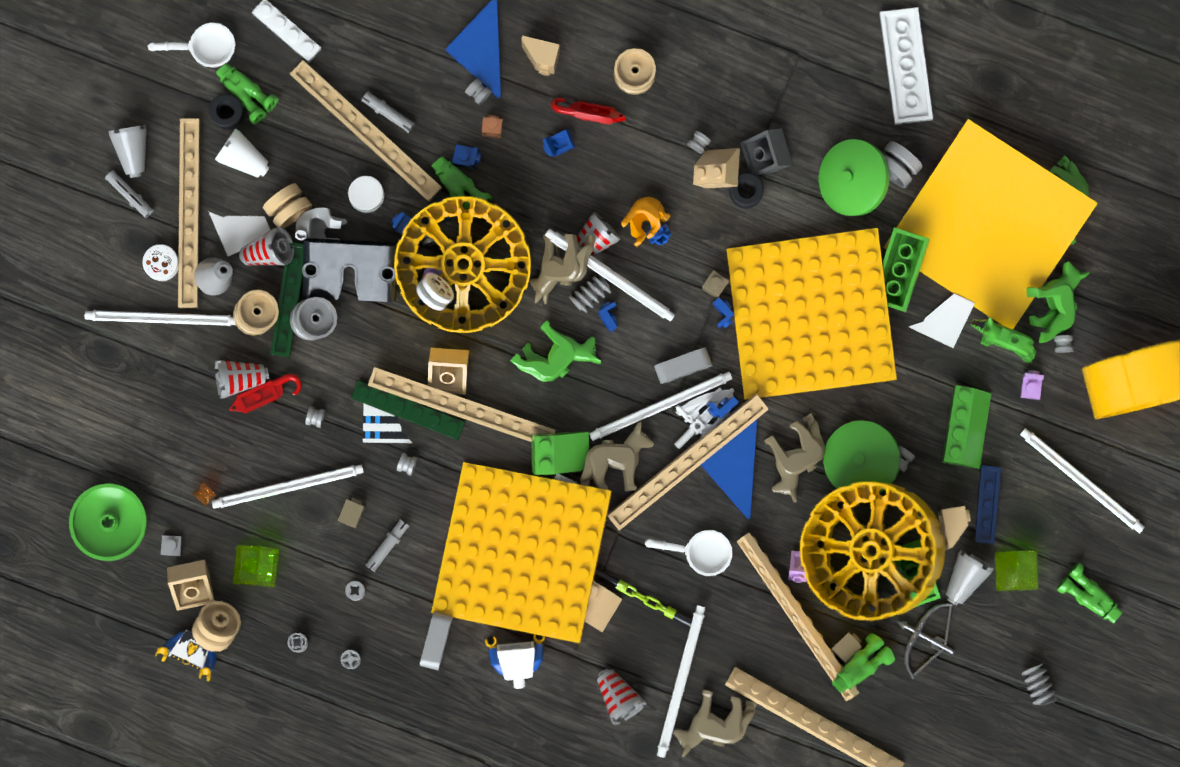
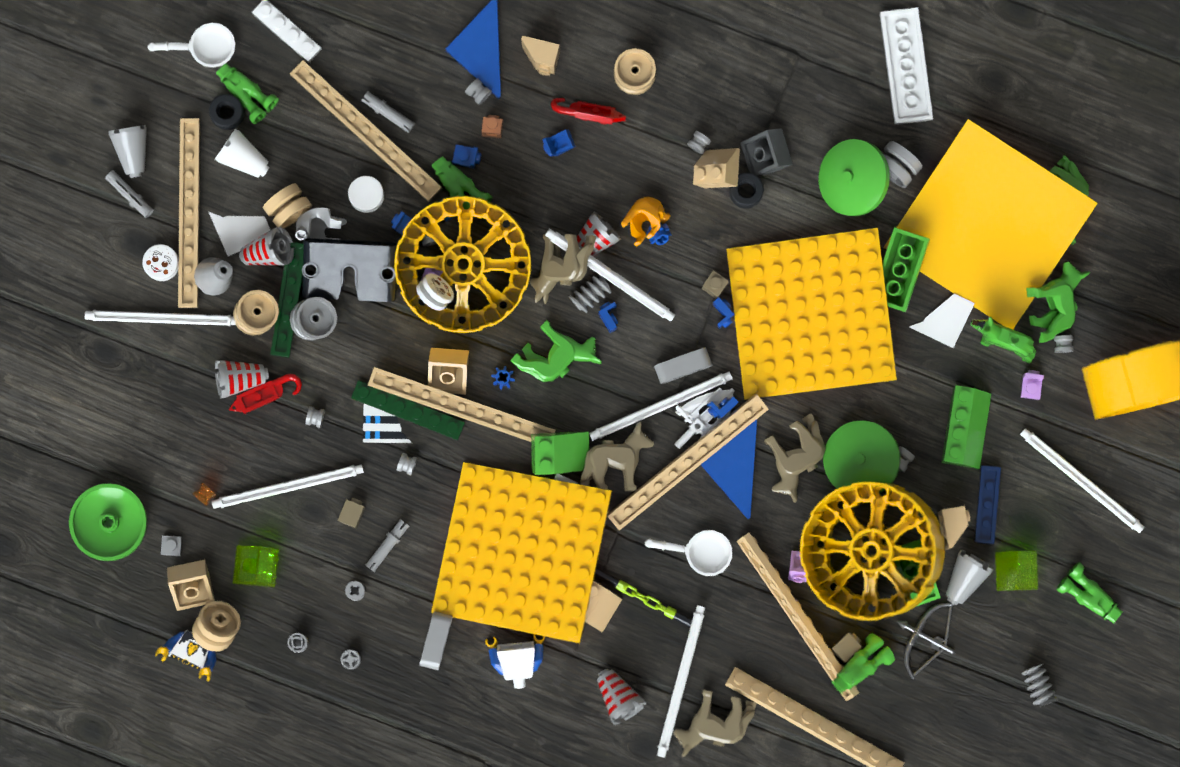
none -> blue gear [491,366,515,390]

